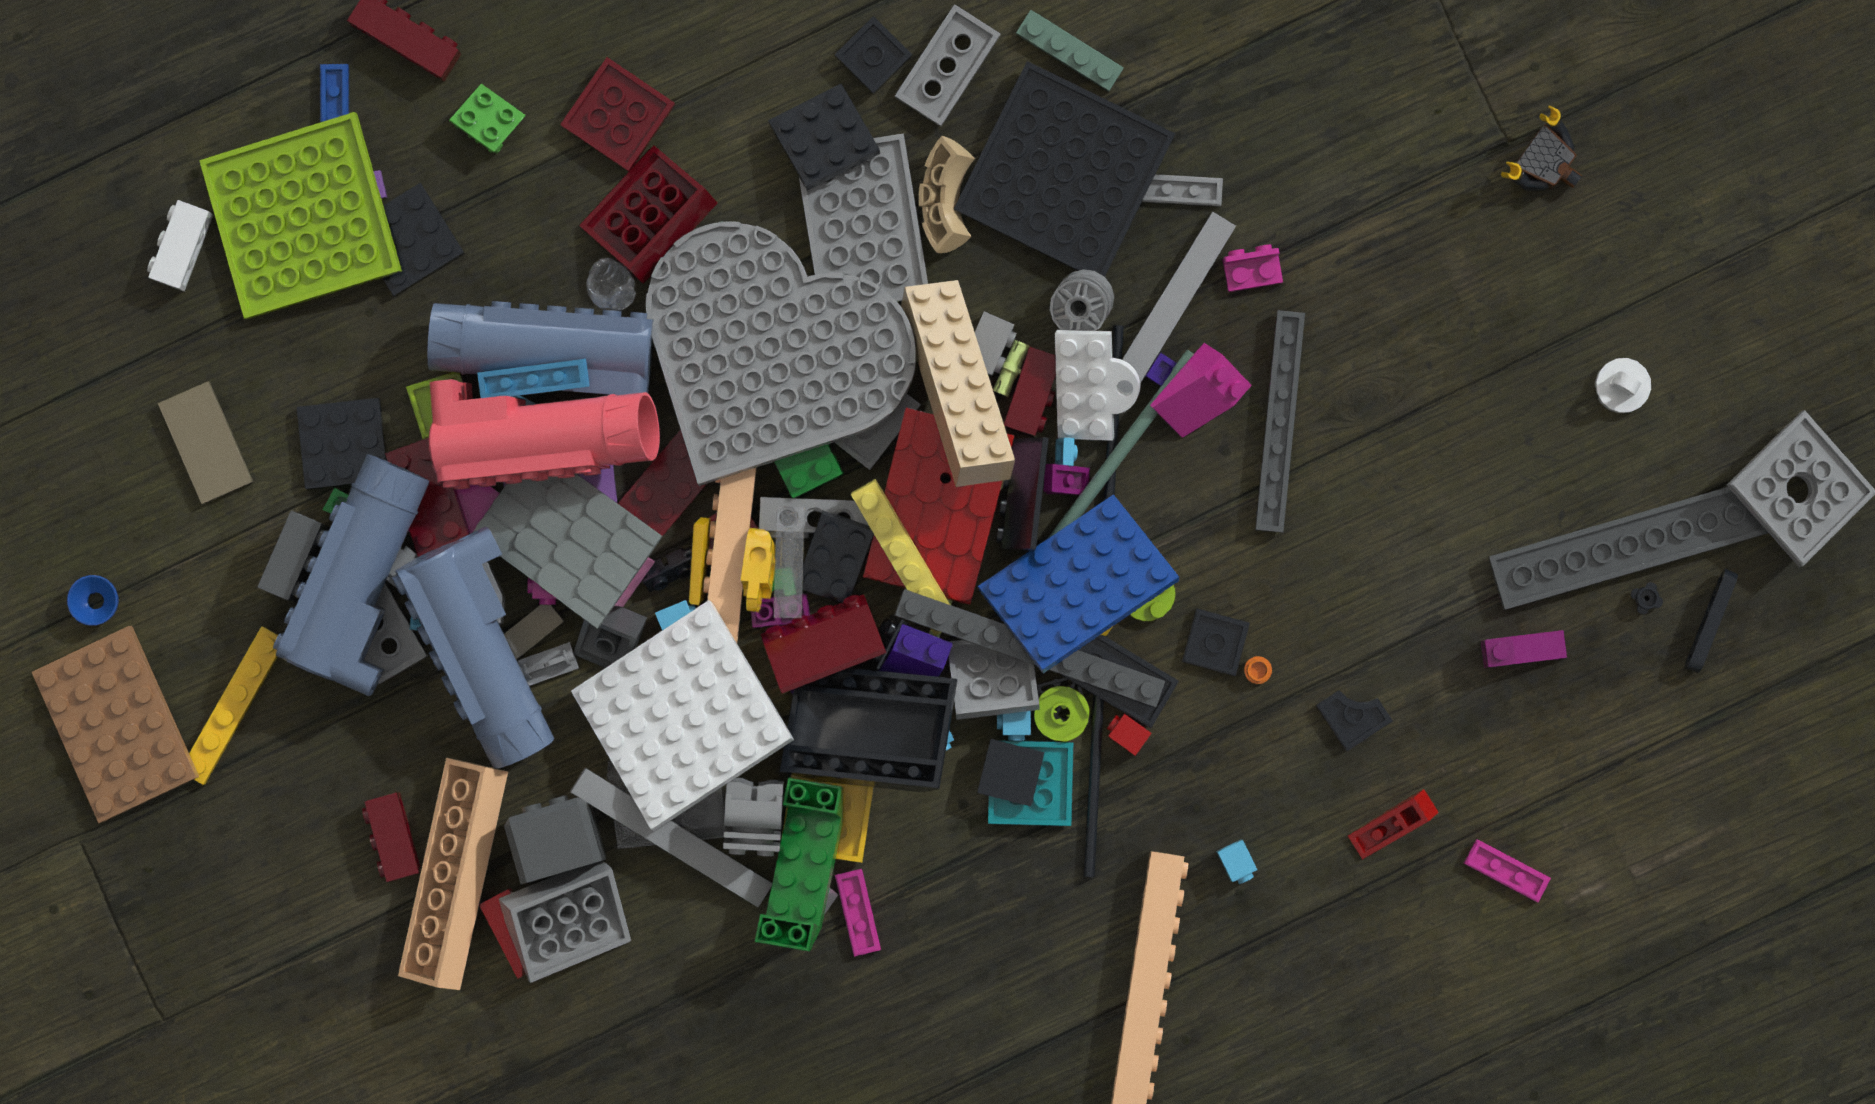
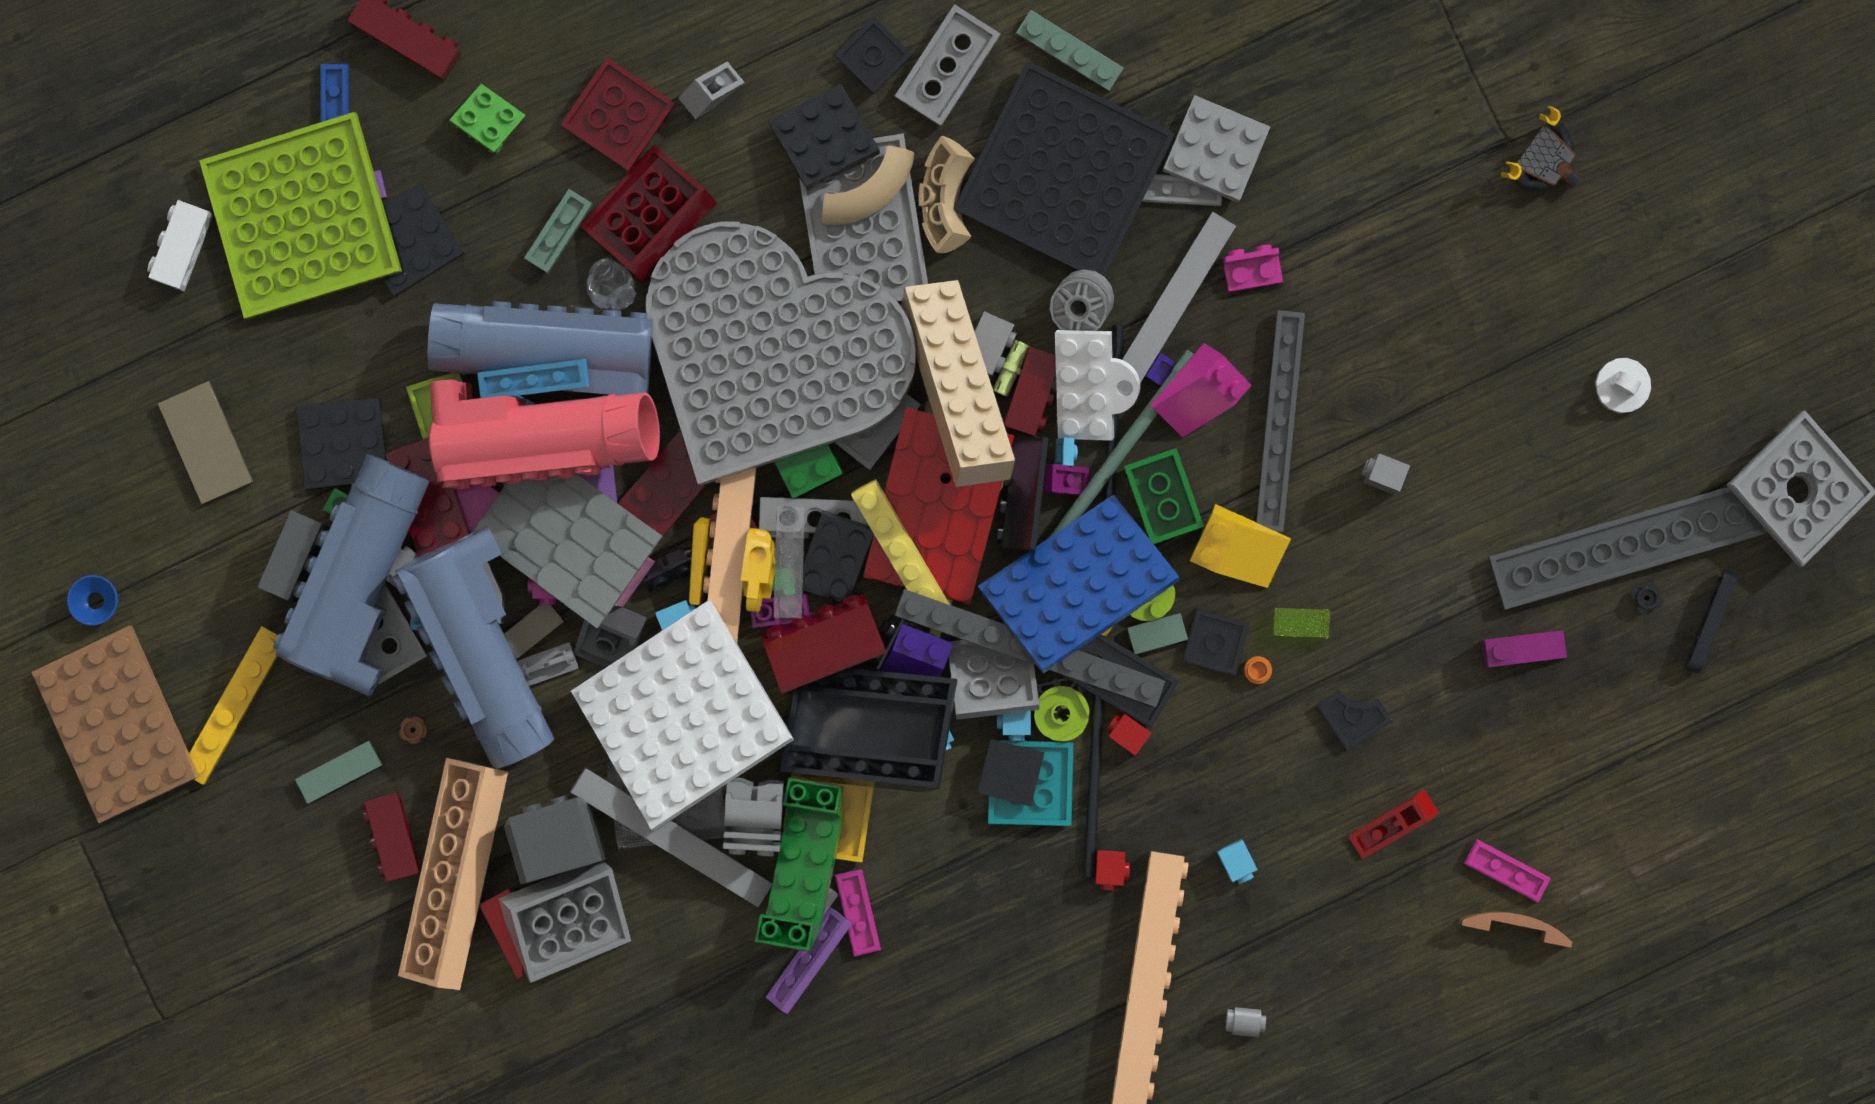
none -> sand green tile [295,741,382,804]
none -> dark orange plate [399,716,427,744]
none -> sand green plate [524,189,593,274]
none -> light grey slope [679,62,745,119]
none -> medium lavender plate [766,907,852,1014]
none -> tan brick [822,146,915,225]
none -> red brick [1095,850,1130,890]
none -> green brick [1123,448,1204,545]
none -> sand green tile [1127,613,1188,655]
none -> light grey plate [1163,95,1270,203]
none -> yellow slope [1190,504,1291,588]
none -> light grey brick [1225,1007,1266,1037]
none -> clear neon green plate [1273,608,1330,638]
none -> light grey brick [1361,454,1410,495]
none -> nougat slope [1459,911,1572,948]

